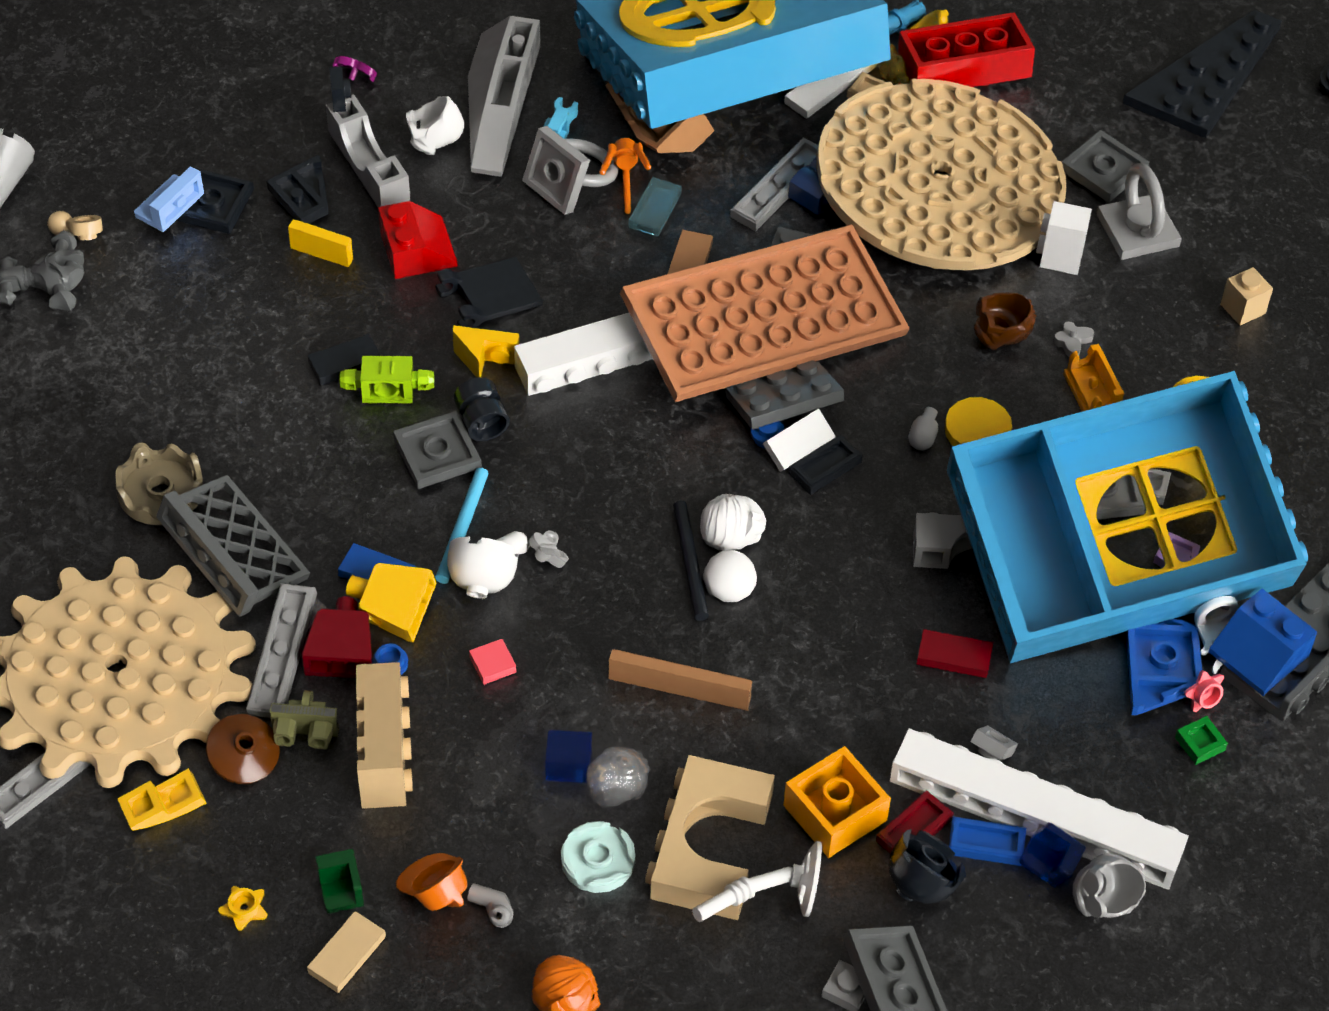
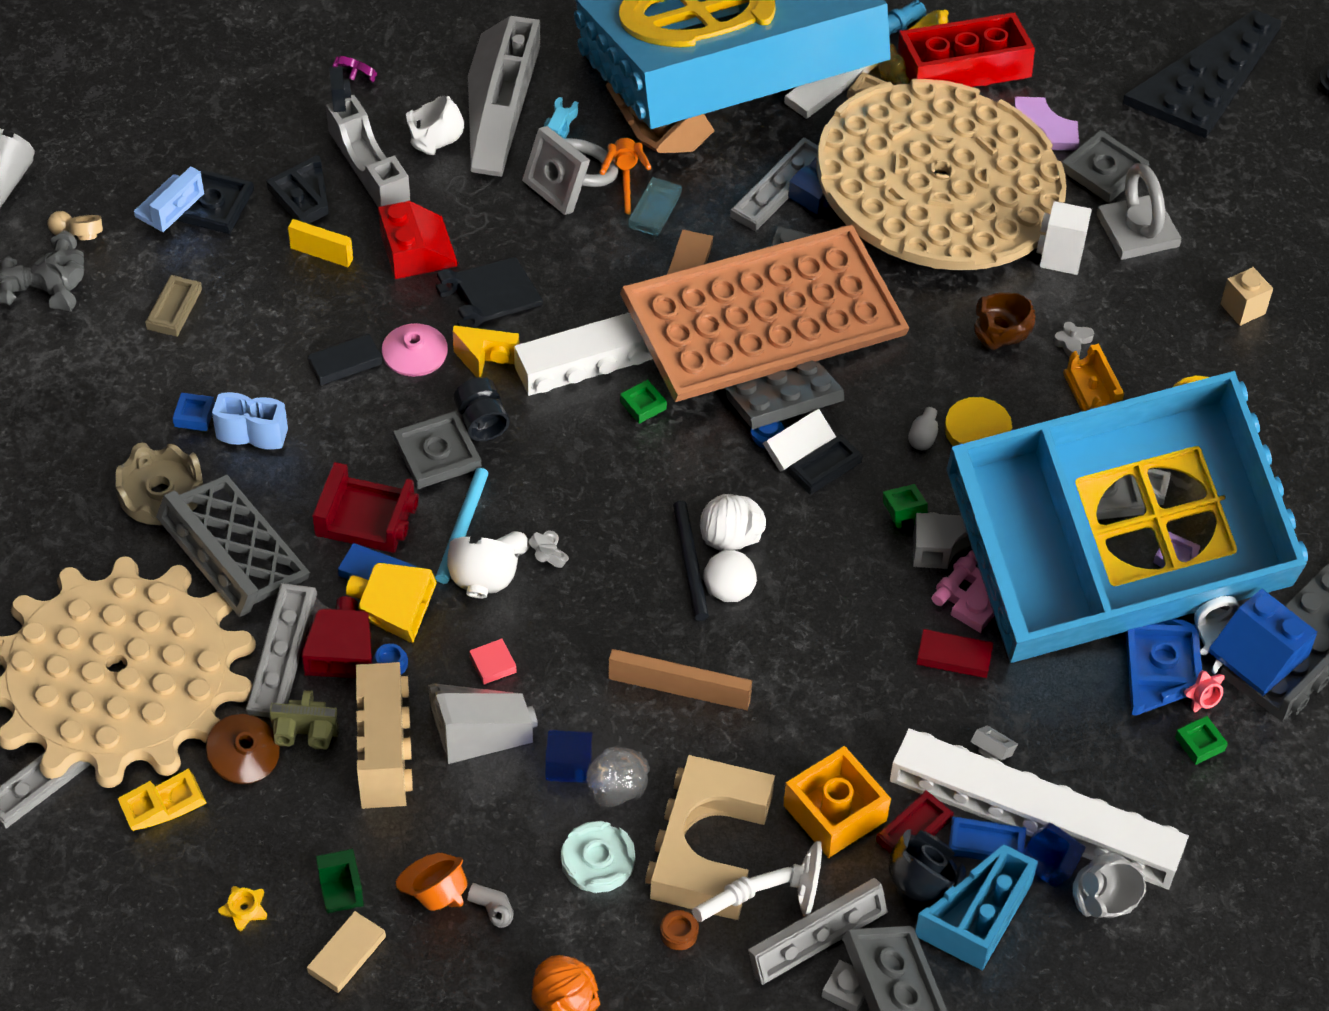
lime piece [340,356,435,403] -> none
none -> dark tan tile [146,275,202,337]
none -> blue plate [173,393,215,431]
none -> light blue brick [212,392,288,450]
none -> dark red panel [313,462,419,553]
none -> bright pink dish [382,323,448,377]
none -> light grey slope [428,684,538,764]
none -> green plate [620,380,667,424]
none -> dark orange tile [660,910,699,950]
none -> light grey tile [748,878,888,985]
none -> green tile [883,484,928,528]
none -> dark azure wedge [915,844,1038,971]
none -> bright pink plate [931,550,994,633]
none -> lavender tile [1014,96,1079,151]

